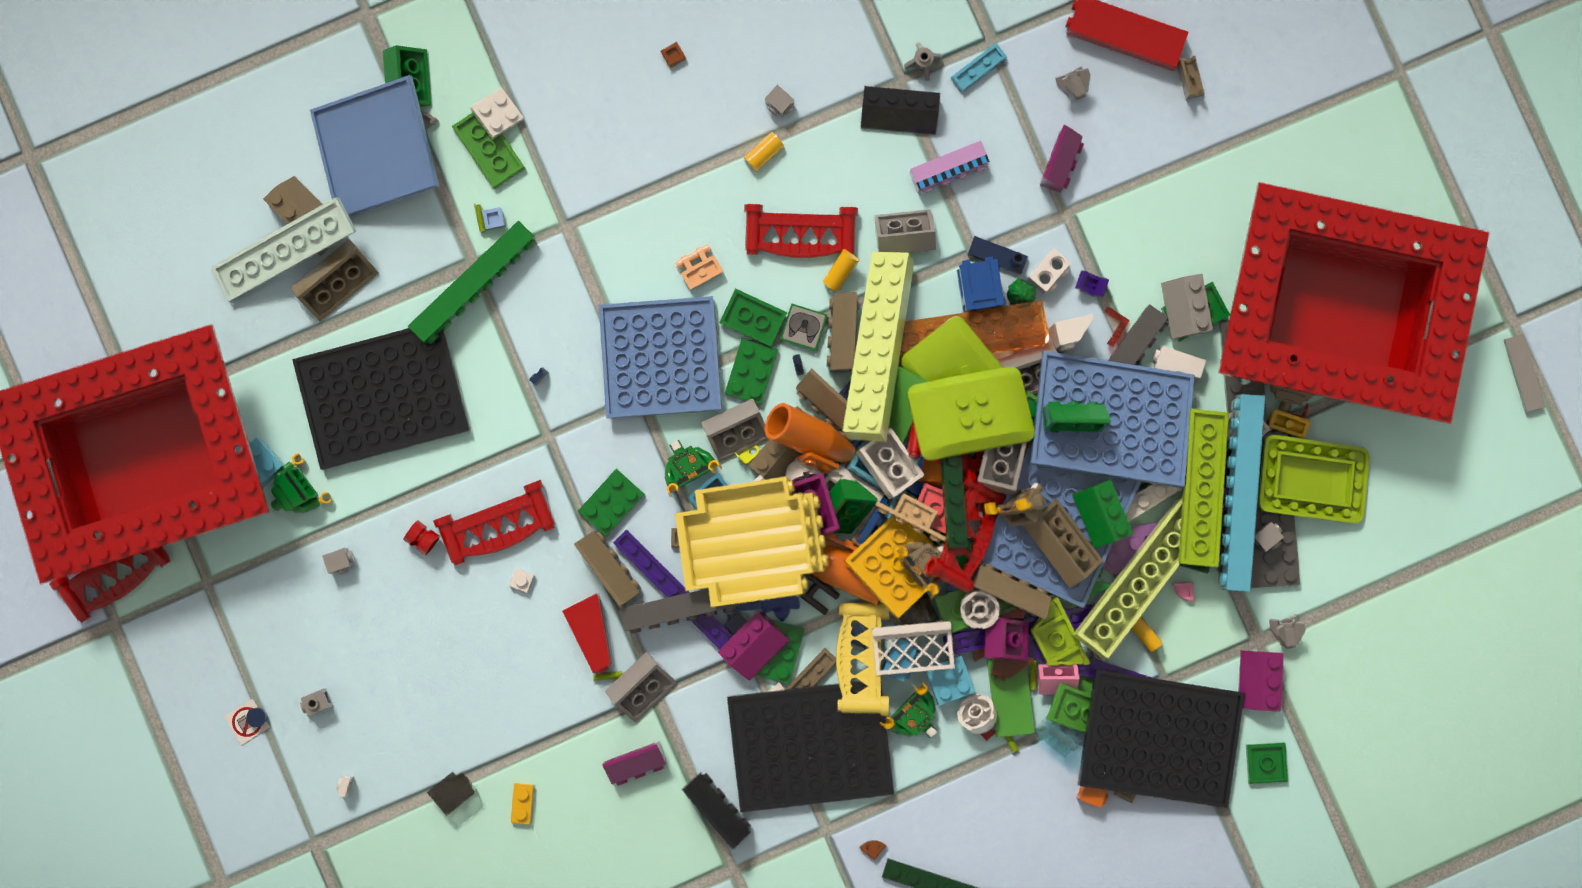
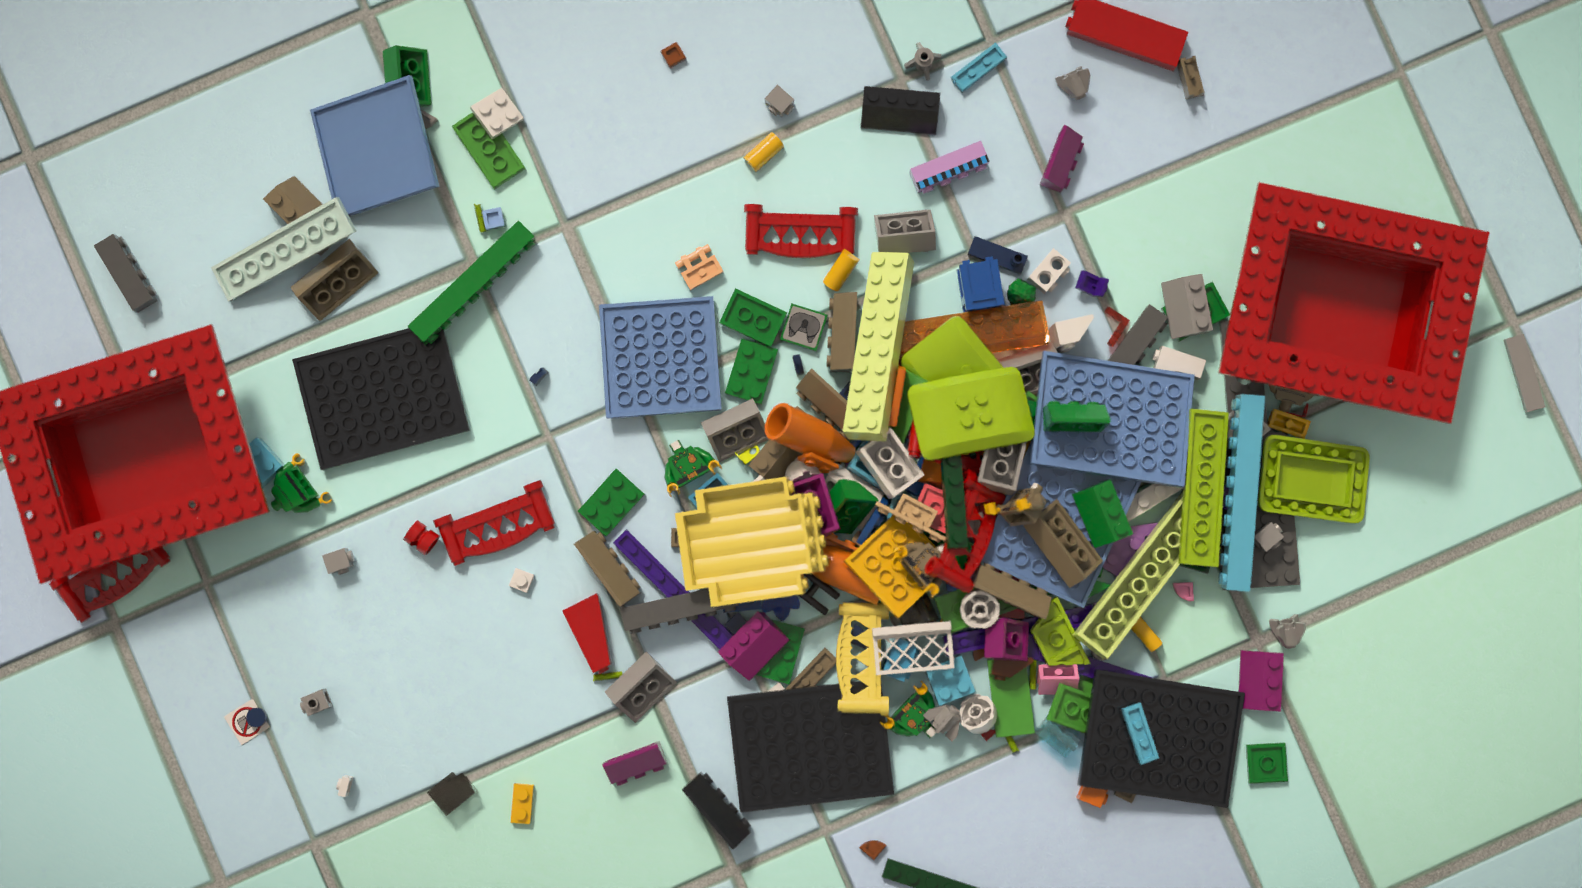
none -> dark grey brick [94,234,157,313]
none -> orange tile [889,366,906,427]
none -> light grey brick [923,705,961,741]
none -> medium azure tile [1121,702,1159,765]

